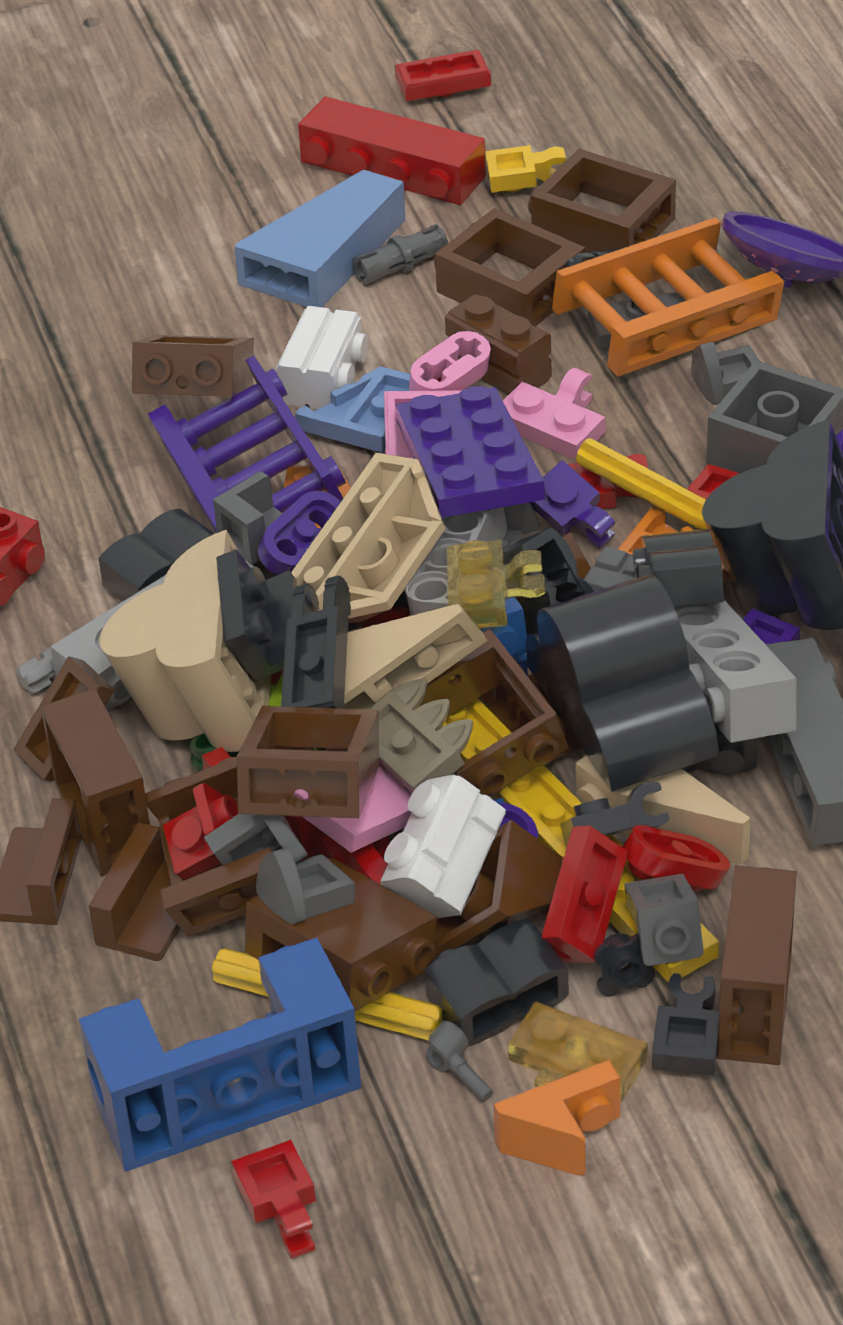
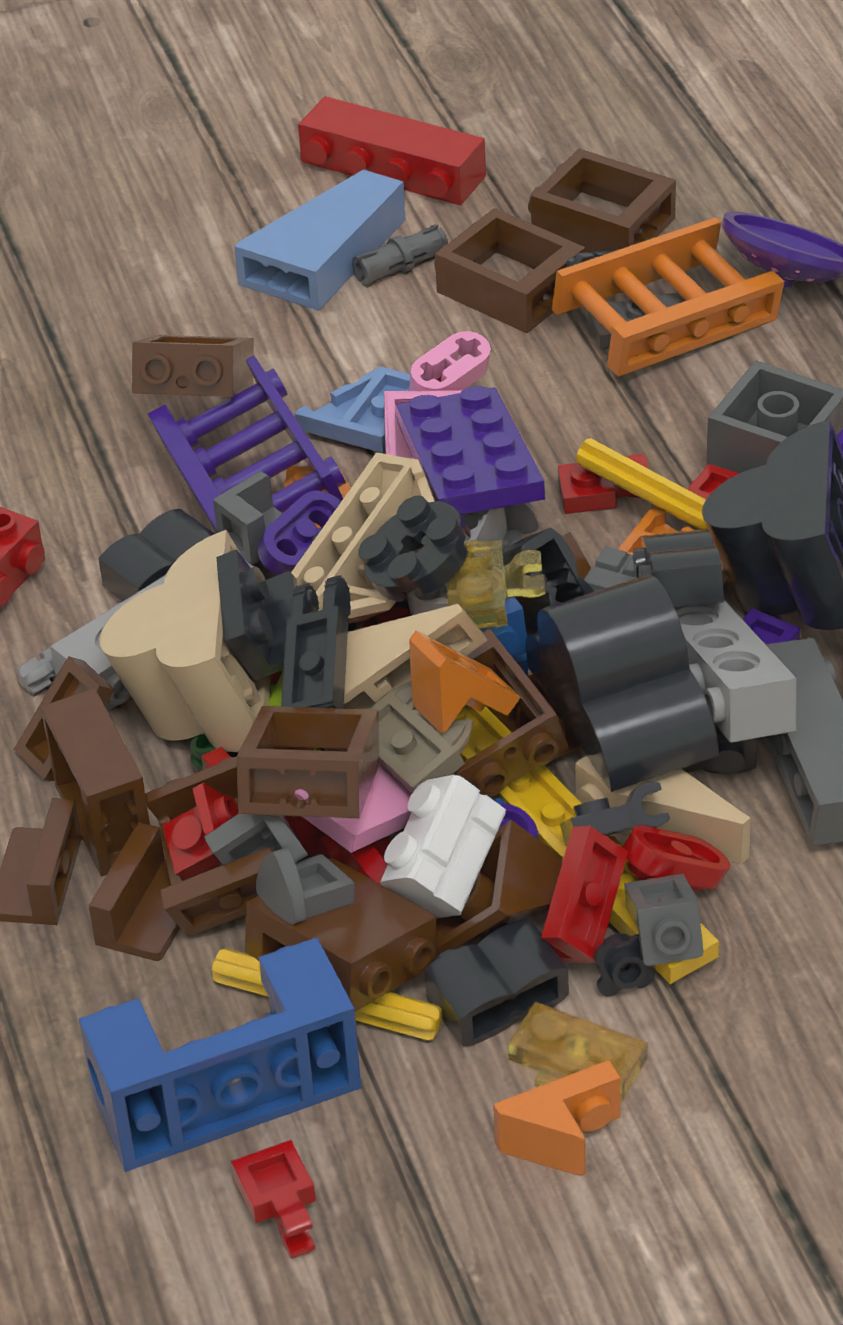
white brick [275,306,369,409] -> none
red plate [394,49,491,102] -> none
dark grey hand [426,1021,493,1102] -> none
reddish brown brick [445,294,552,394] -> none
yellow plate [485,145,566,193] -> none
bright pink plate [503,367,606,460] -> none
dark purple plate [530,460,615,549] -> none
black plate [652,973,719,1075] -> none
dark grey tile [691,342,761,405] -> none
reddish brown window [718,865,797,1065] -> none
none -> black plate [358,495,471,601]
none -> orange slope [409,630,521,733]

